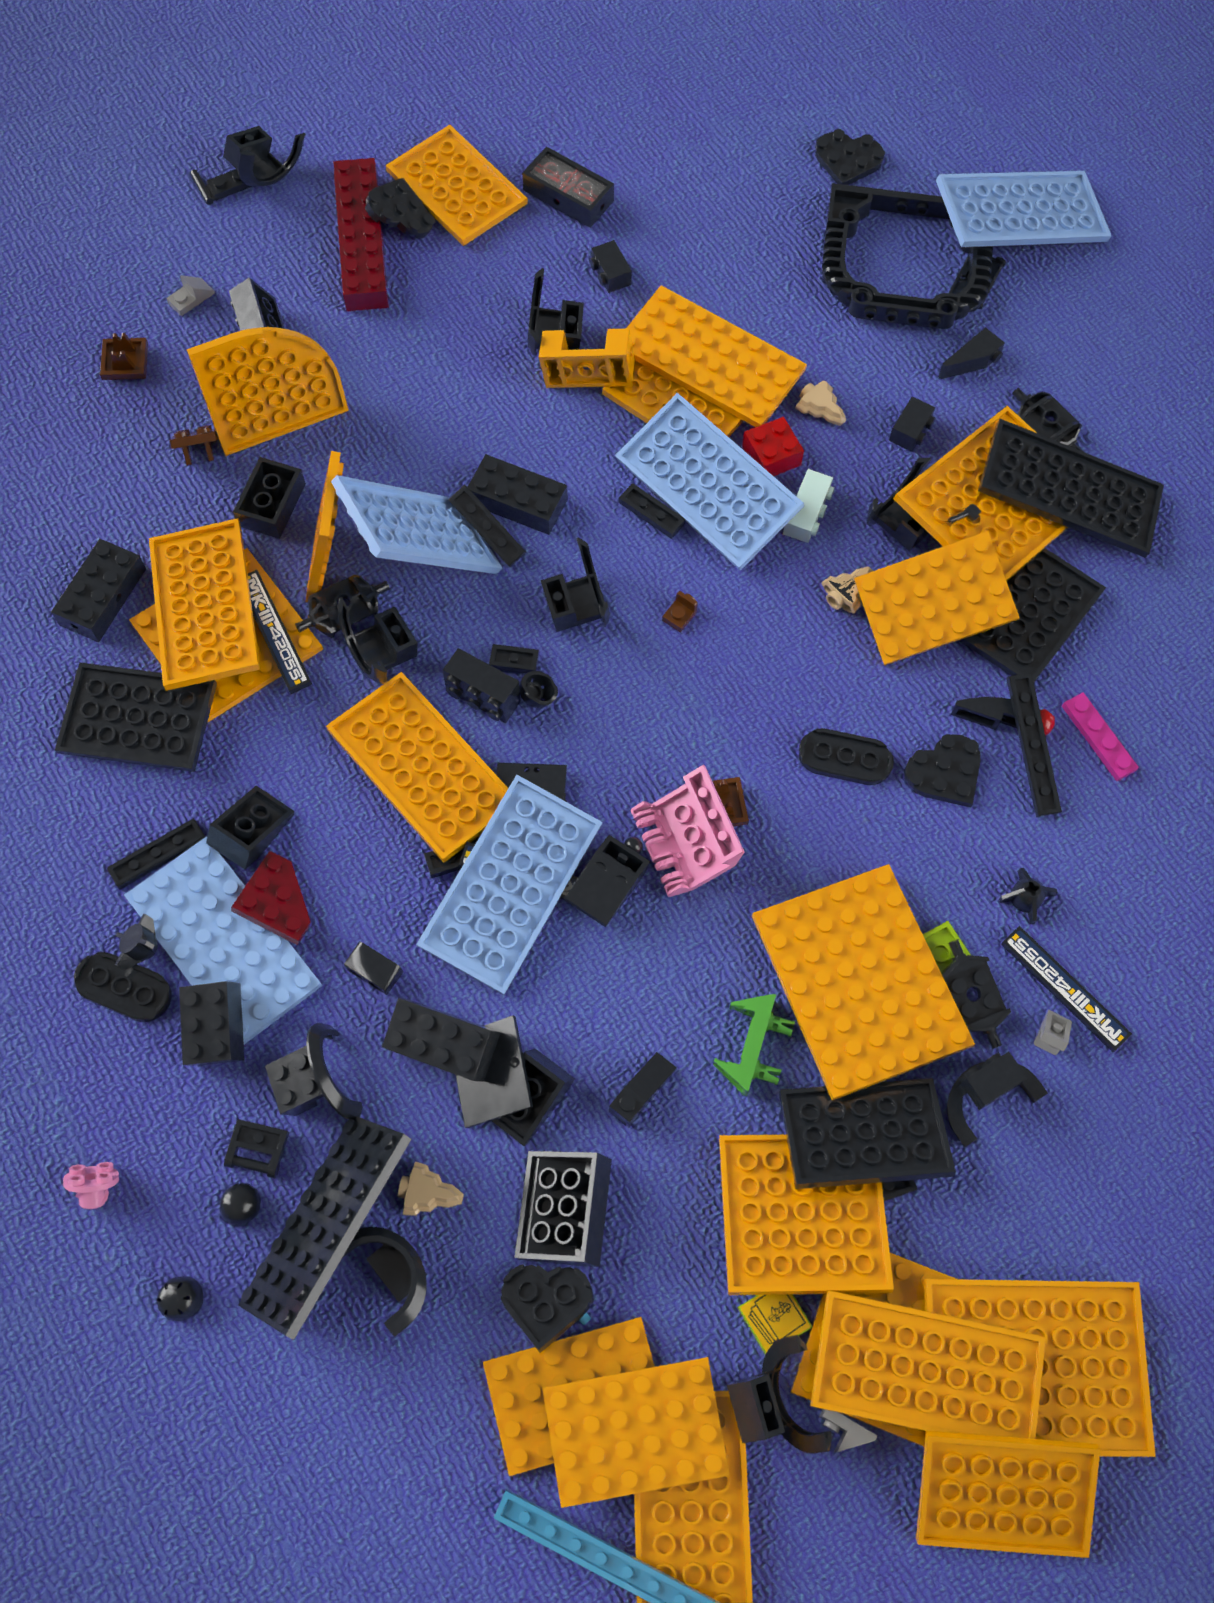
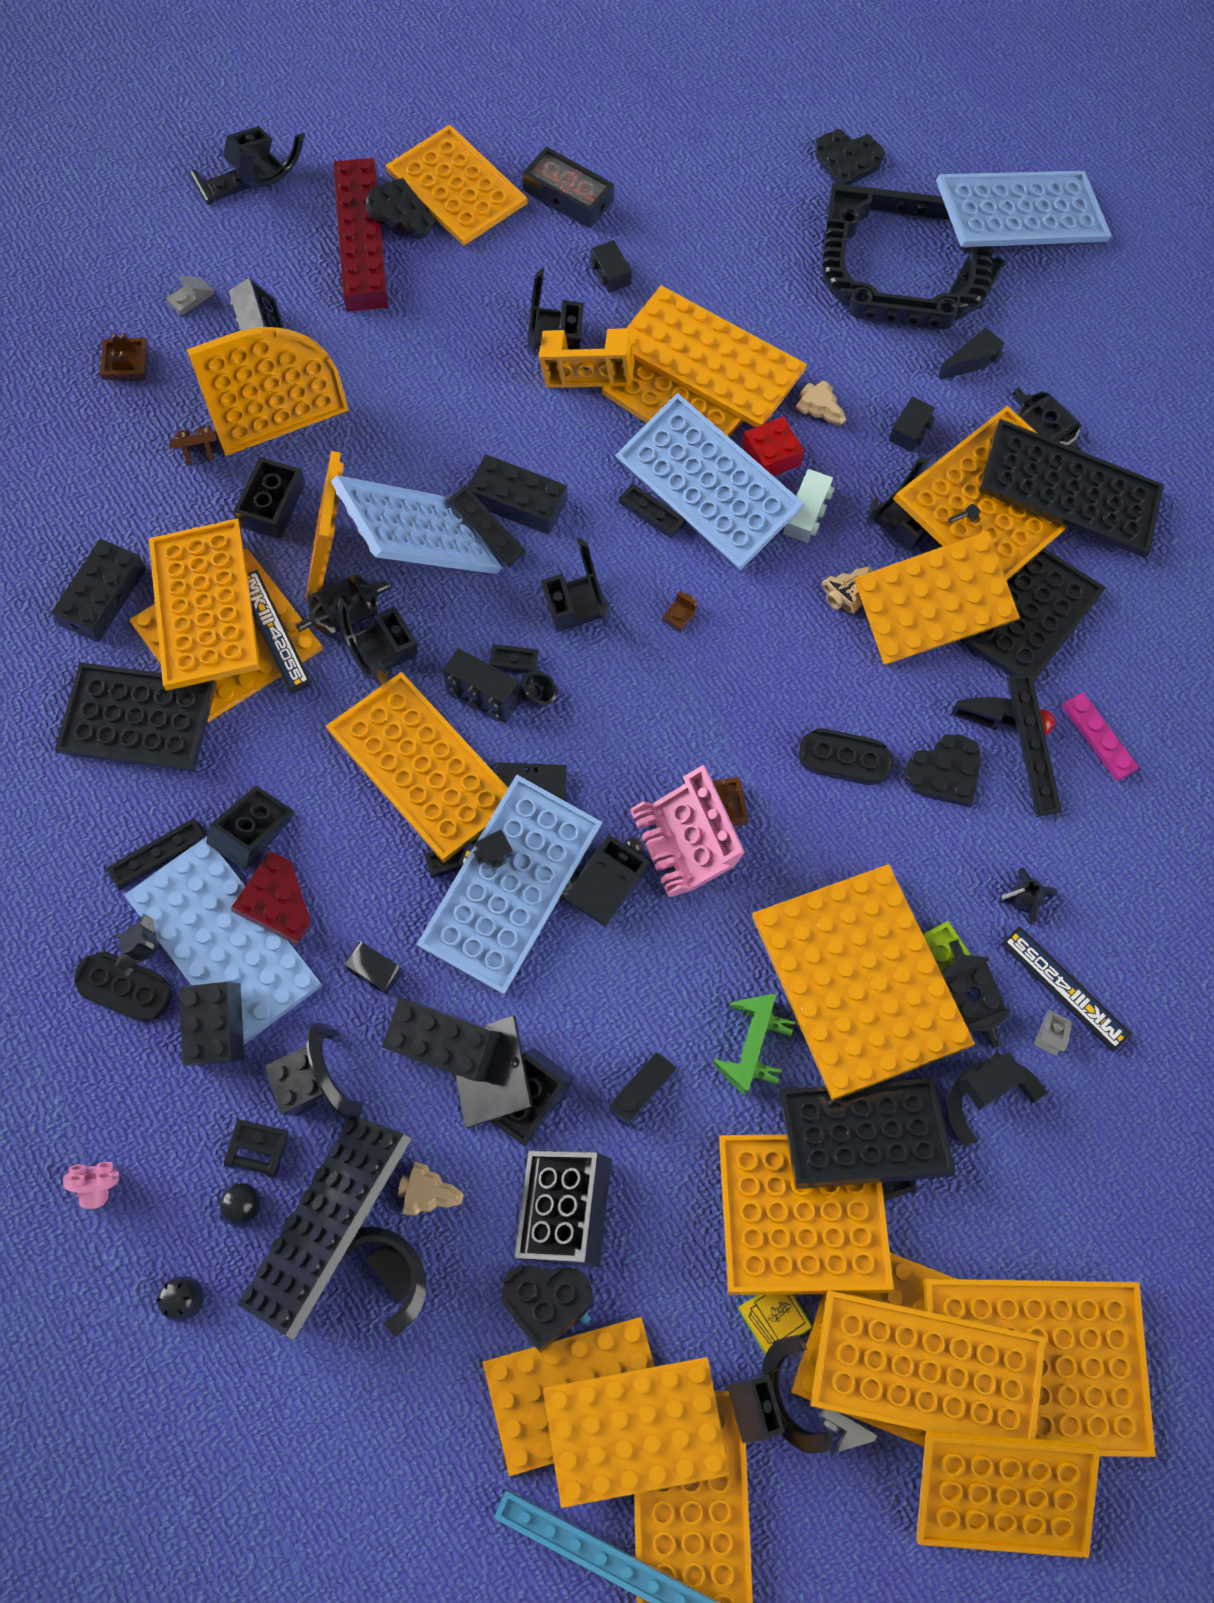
none -> black brick [473,829,513,869]

